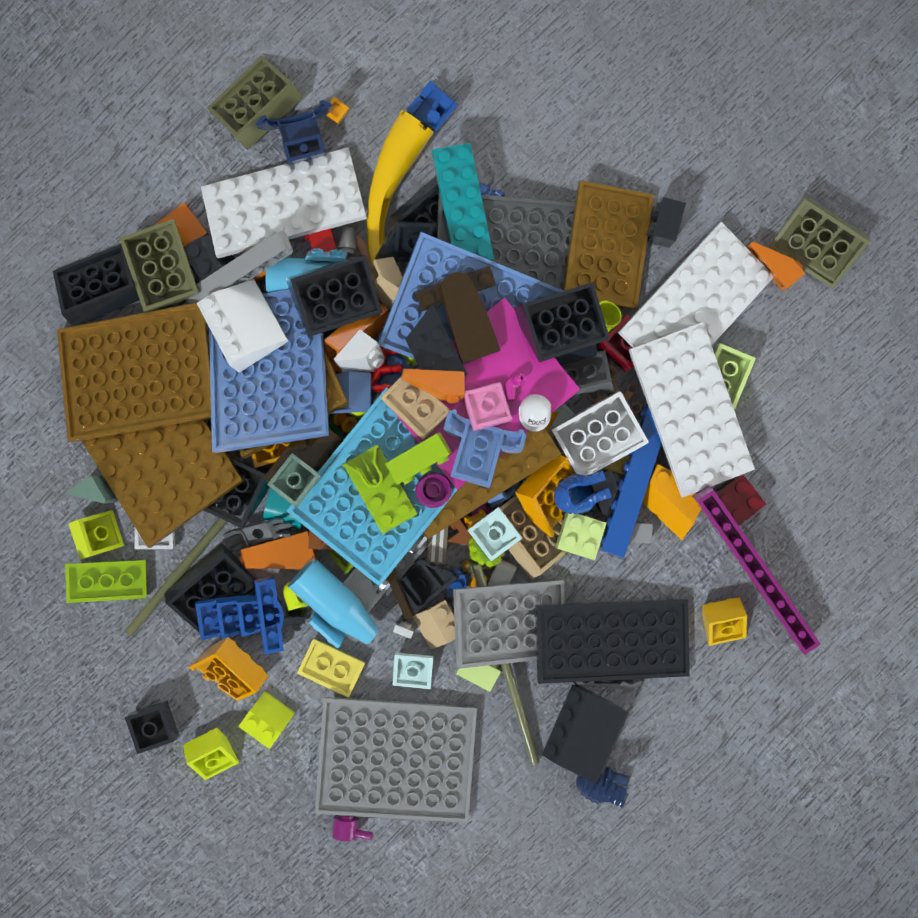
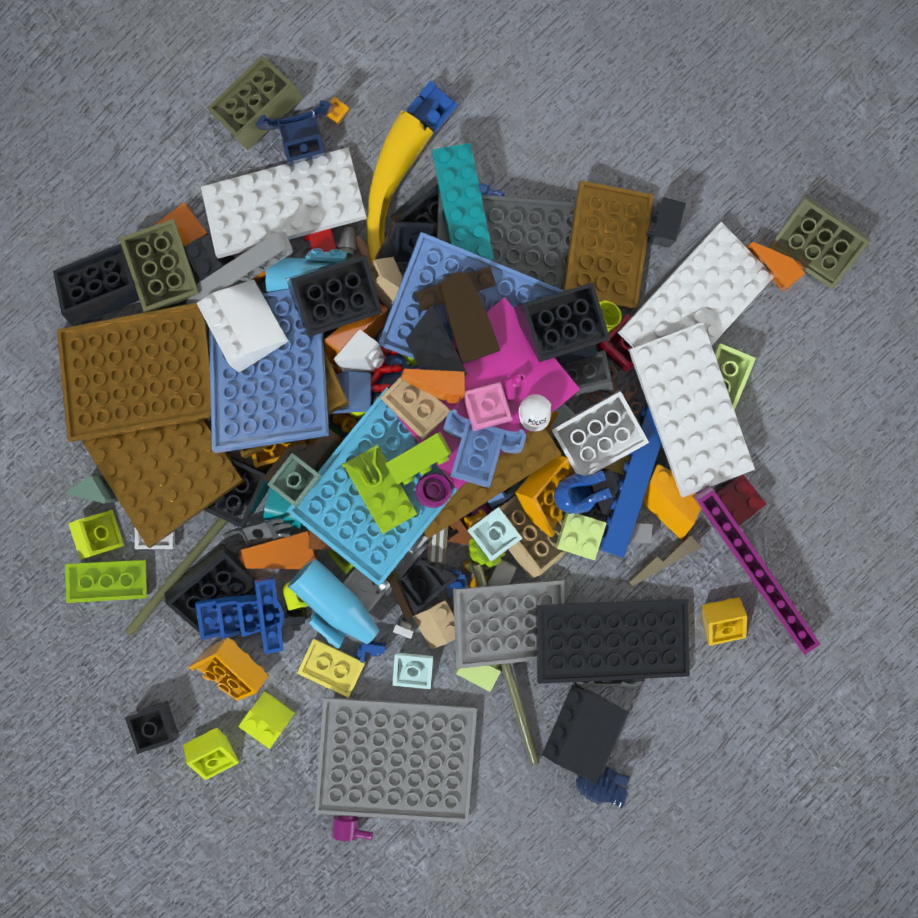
none -> blue bracket [357,641,387,663]
none -> dark tan slope [627,534,701,586]

